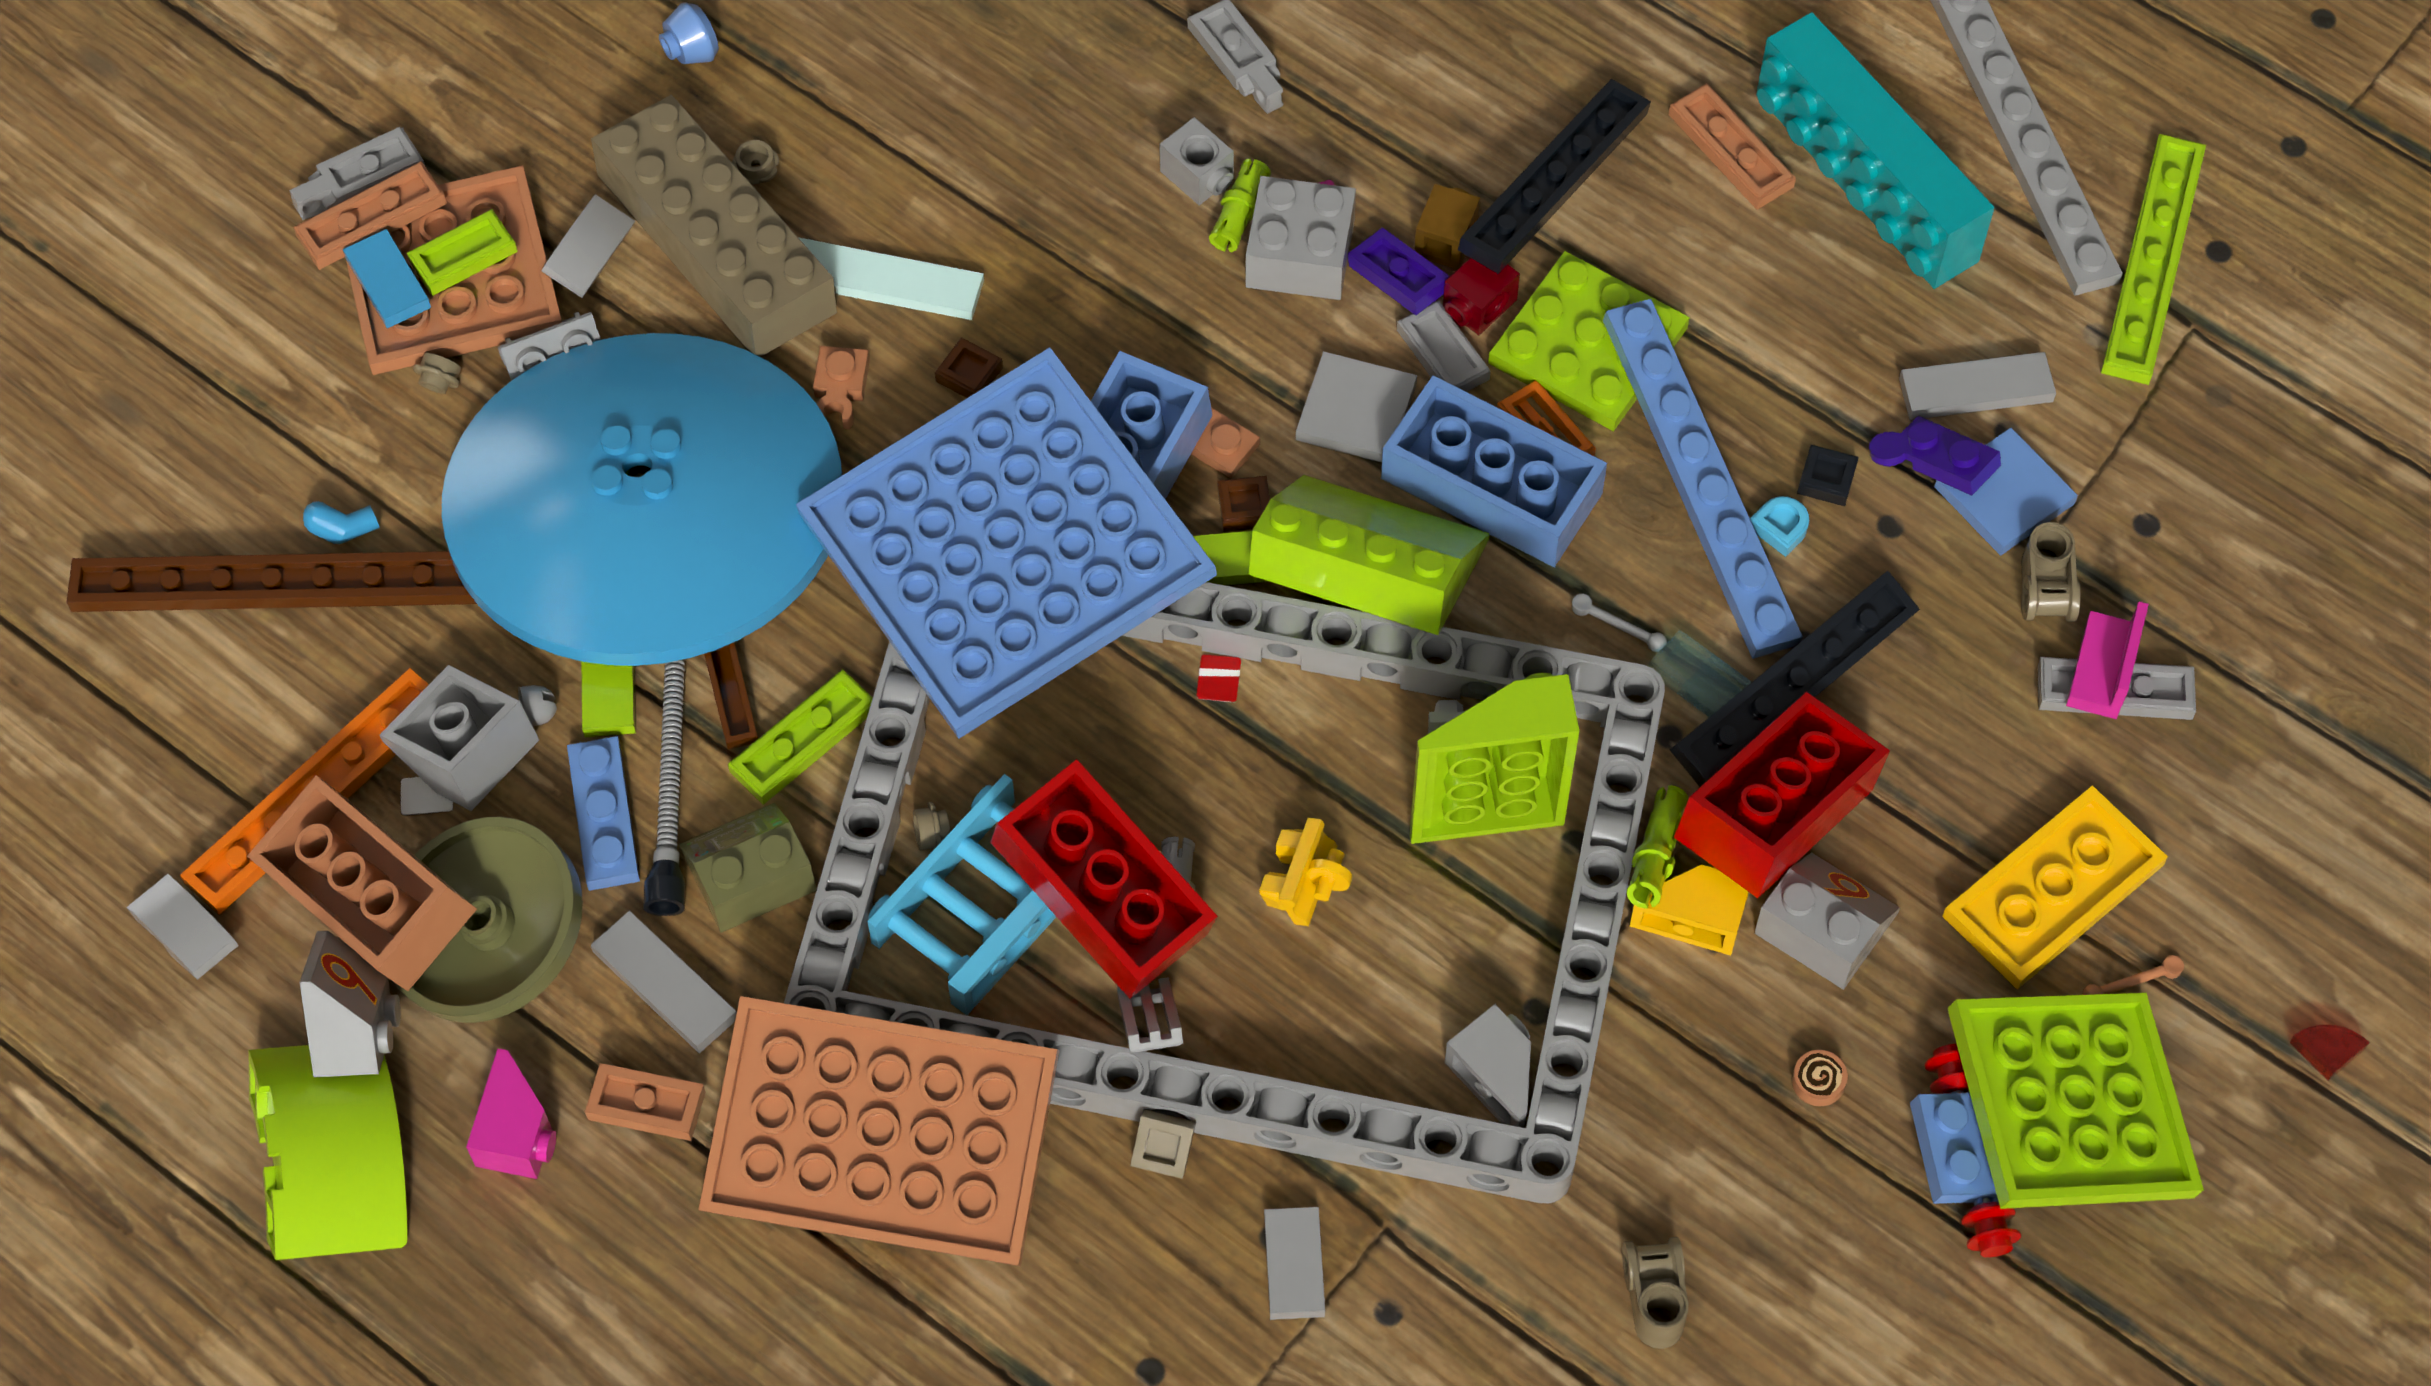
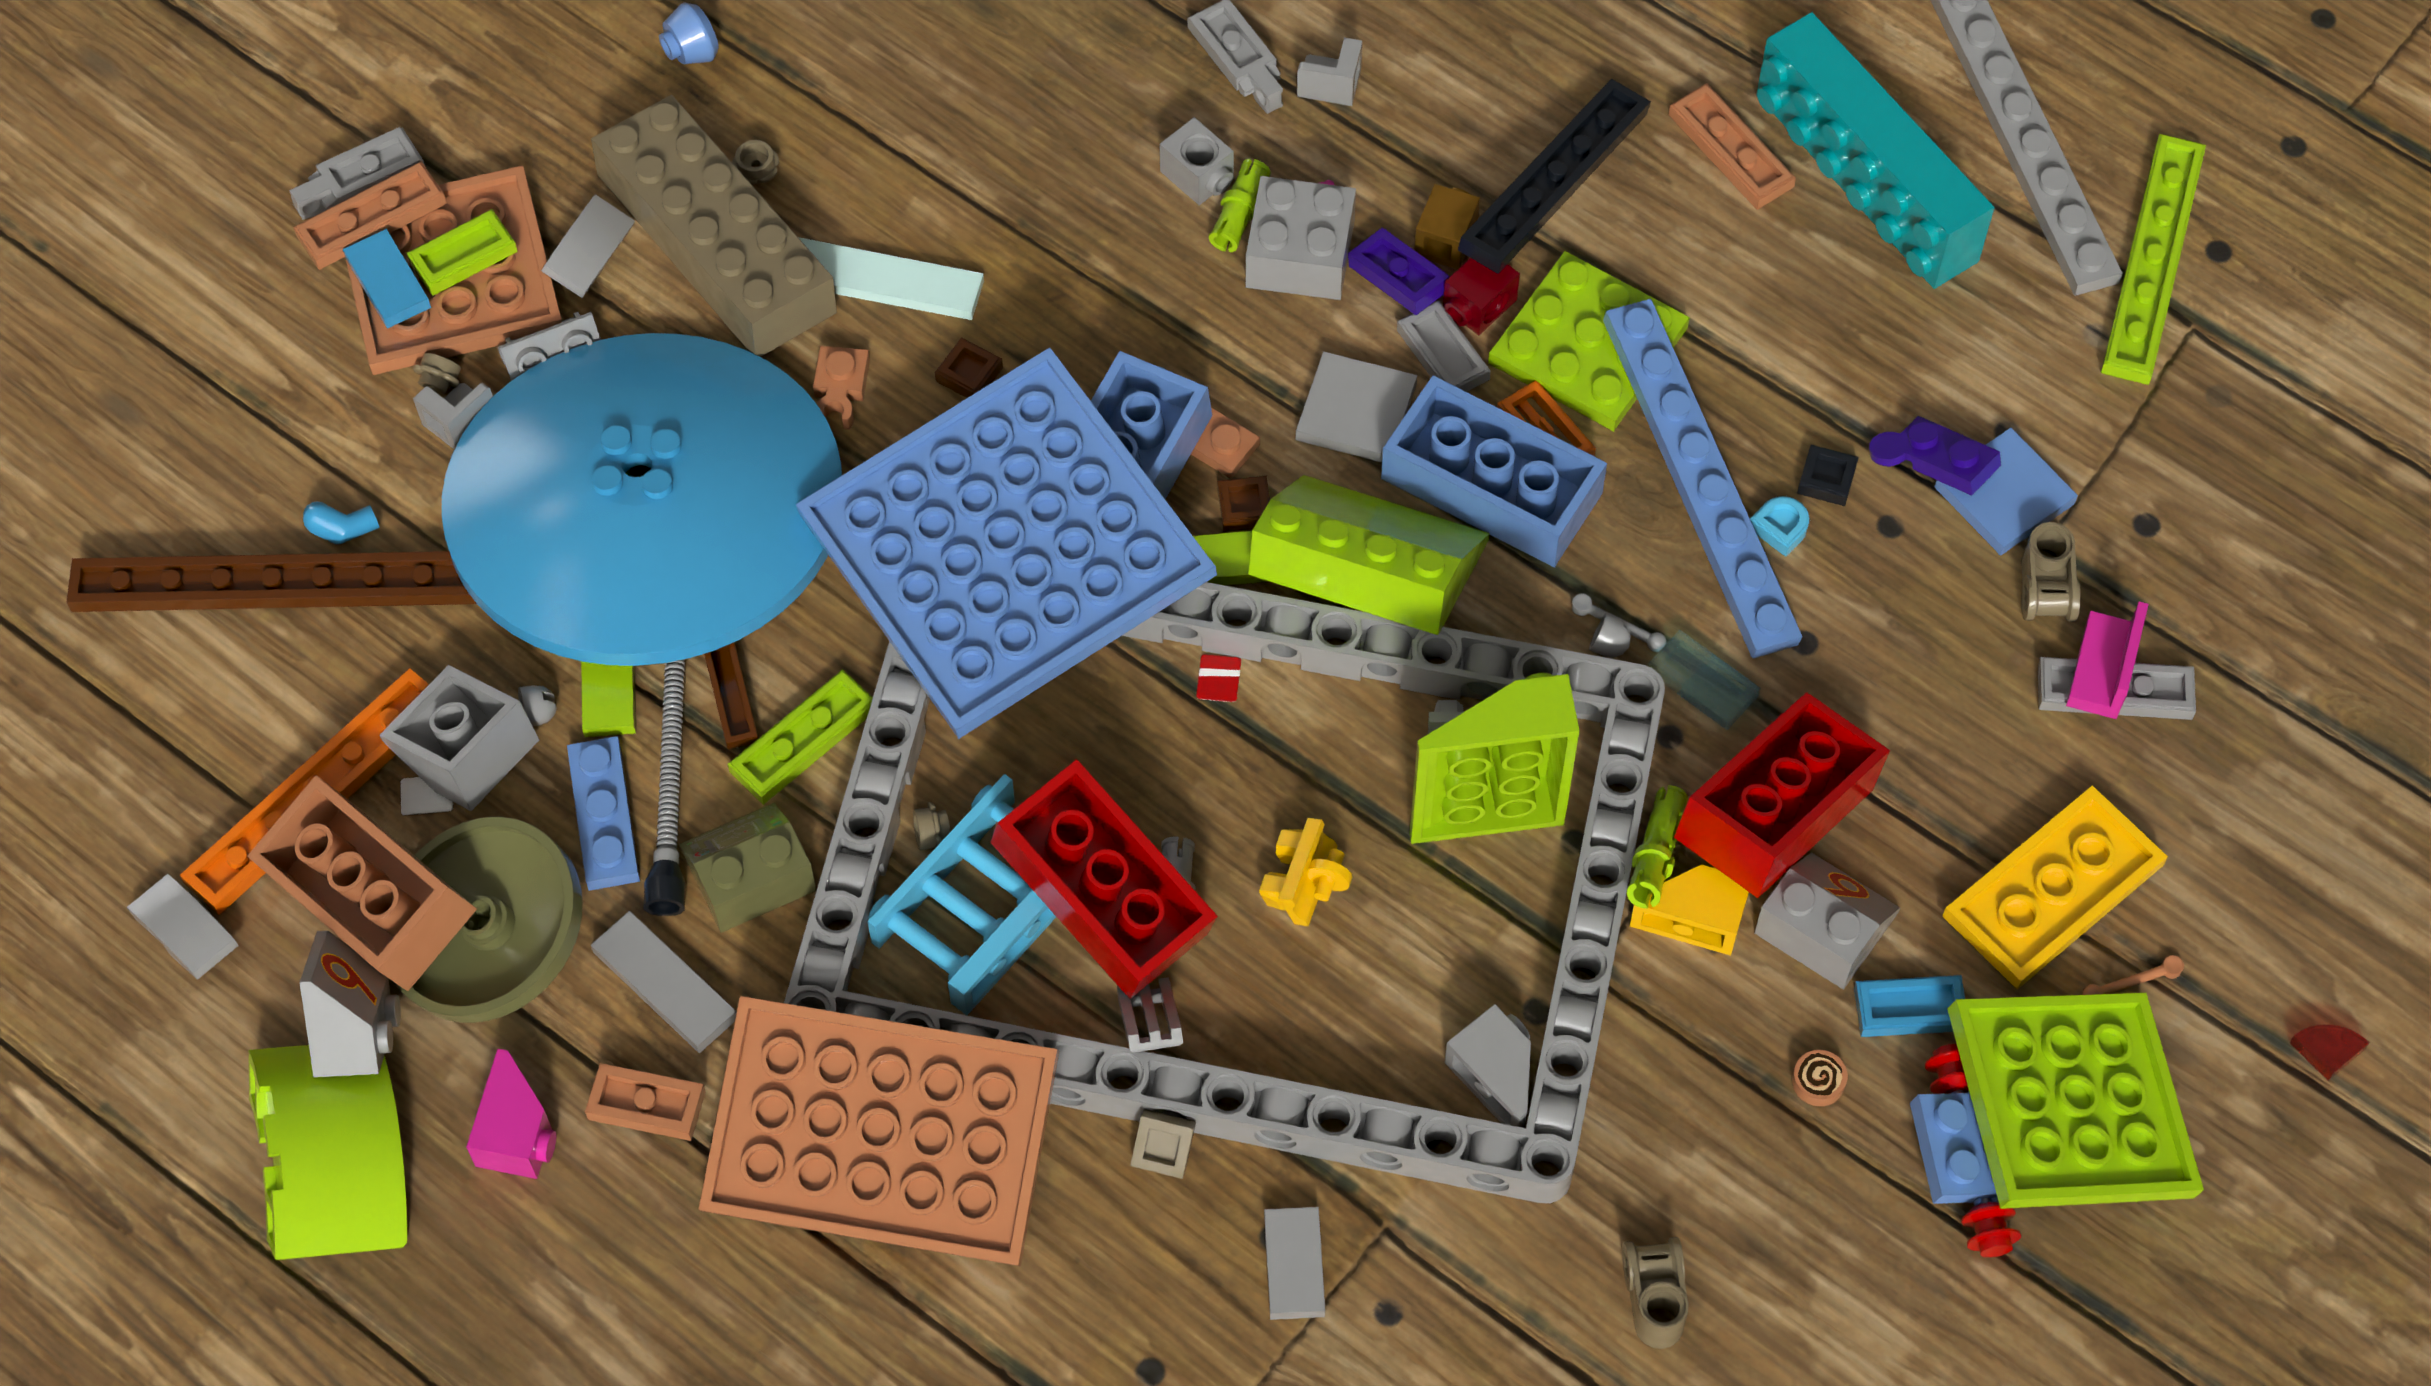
black plate [1670,571,1920,787] -> none
light grey tile [1899,352,2056,420] -> none
none -> light grey panel [413,383,493,450]
none -> light grey panel [1297,37,1363,106]
none -> light grey hinge [1589,613,1631,658]
none -> dark azure tile [1854,975,1965,1037]

